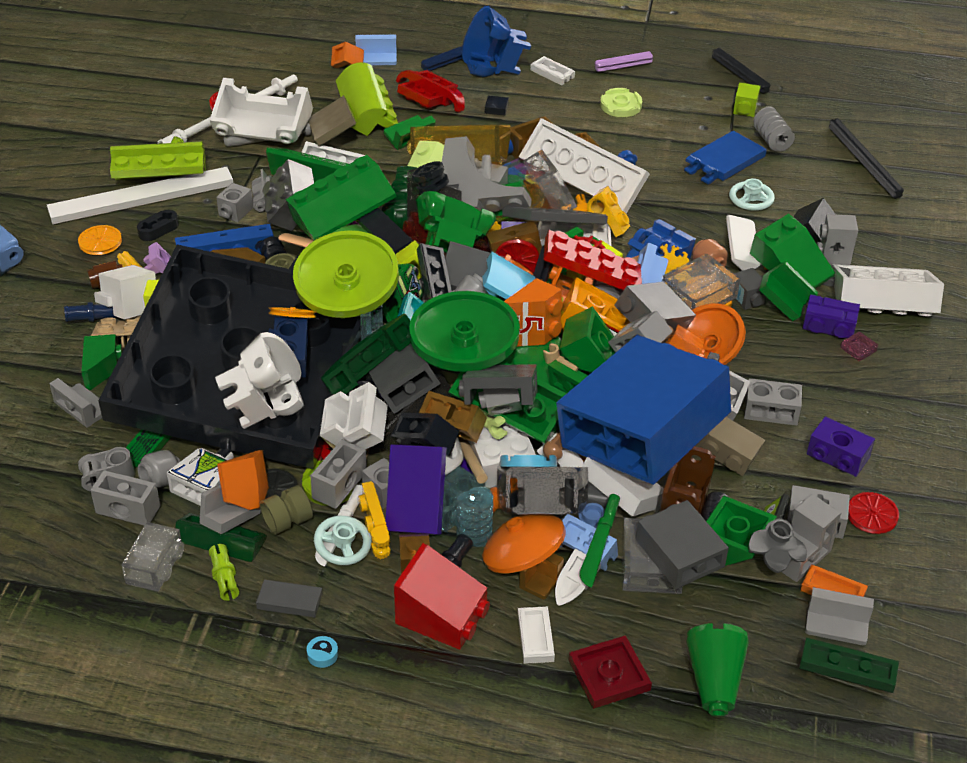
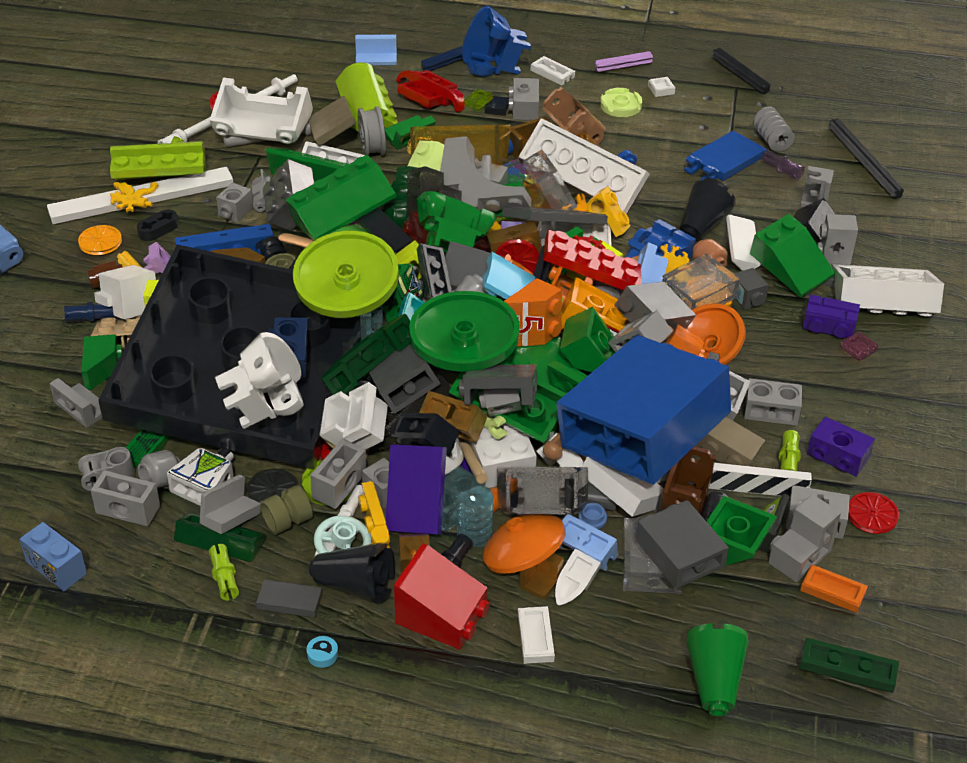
clear brick [121,522,184,592] -> none
orange slope [217,450,269,510] -> none
light orange wheel [268,307,317,318] -> none
orange panel [331,42,364,68] -> none
black wheel [411,161,449,194] -> none
medium azure tile [500,455,557,467] -> none
tan hand [543,343,579,372] -> none
dark red plate [568,635,652,709] -> none
green piece [580,494,620,588] -> none
light aqua piece [729,178,775,211] -> none
lime brick [733,83,760,117] -> none
dark grey plate [748,519,807,573] -> none
green panel [759,261,818,321] -> none
light grey panel [805,587,874,645] -> none
none -> medium blue brick [19,522,87,591]
none -> yellow piece [110,182,158,212]
none -> black cone [309,542,395,603]
none -> light grey wheel [357,106,386,156]
none -> clear neon green tile [464,88,493,110]
none -> light grey brick [509,78,539,120]
none -> medium nougat piece [542,87,606,144]
none -> white tile [648,77,675,97]
none -> white tile [656,463,812,497]
none -> black cone [679,178,736,241]
none -> clear purple axle [761,151,805,180]
none -> lime pin [779,430,801,471]
none -> light grey hinge [800,166,834,207]

